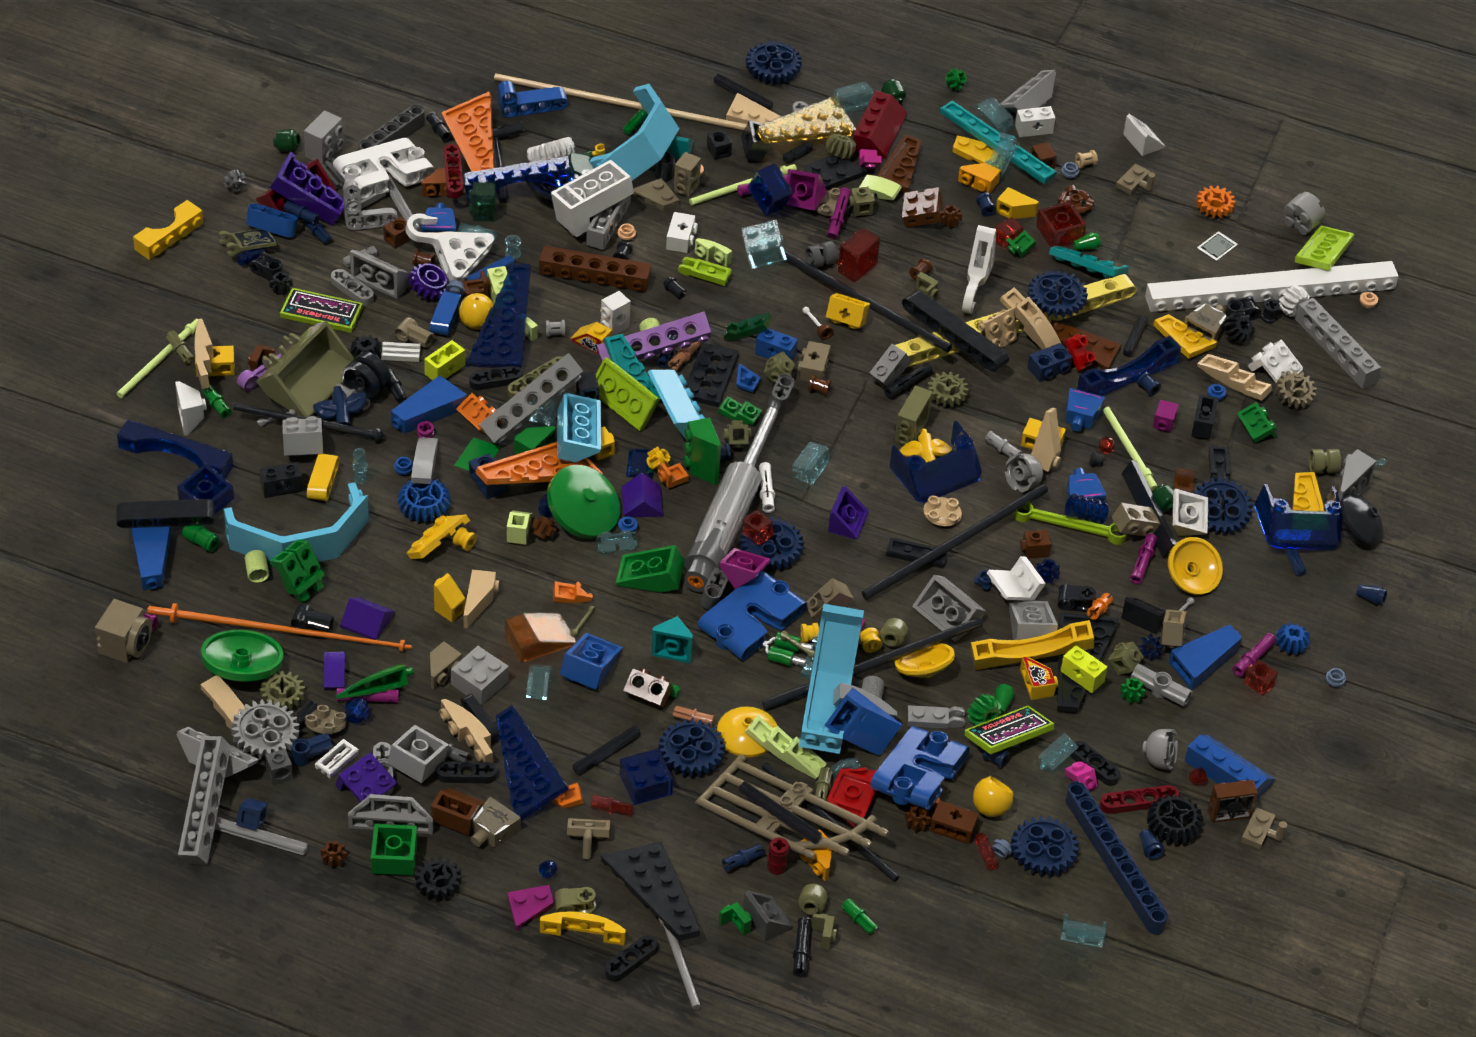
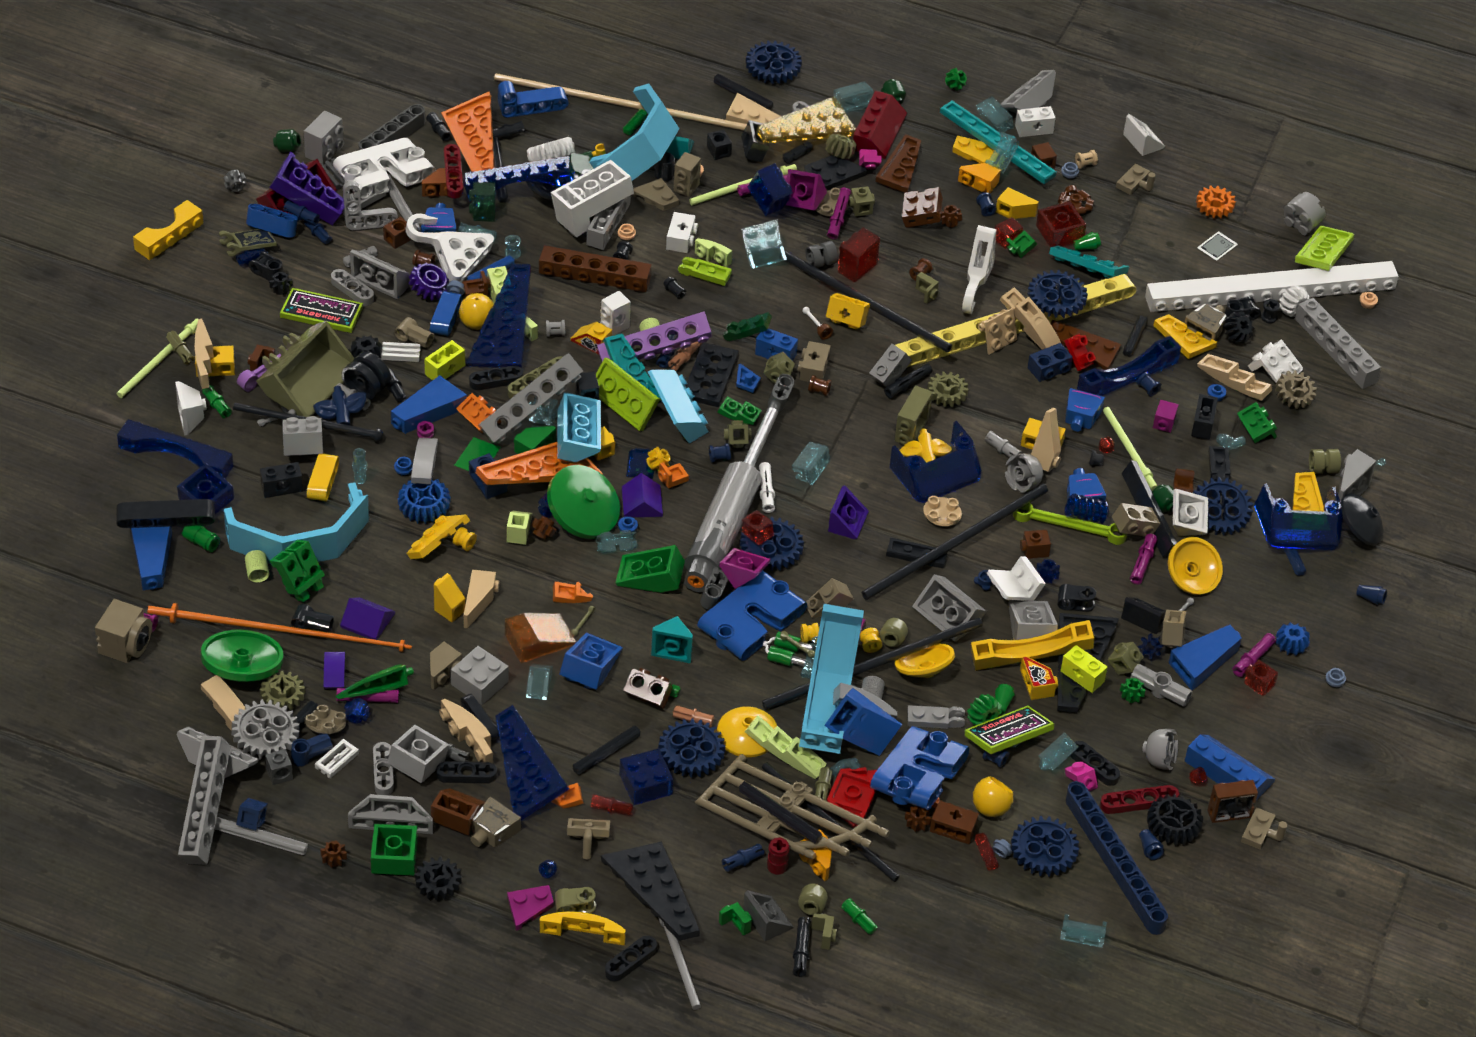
dark purple bracket [335,752,397,802] -> none
green slope [683,417,721,485] -> none
yellowish green slope [859,175,901,200] -> none
black beam [902,290,1009,372] -> none
orange pin [1087,593,1113,619] -> none
none -> clear light blue arm [1216,434,1246,450]

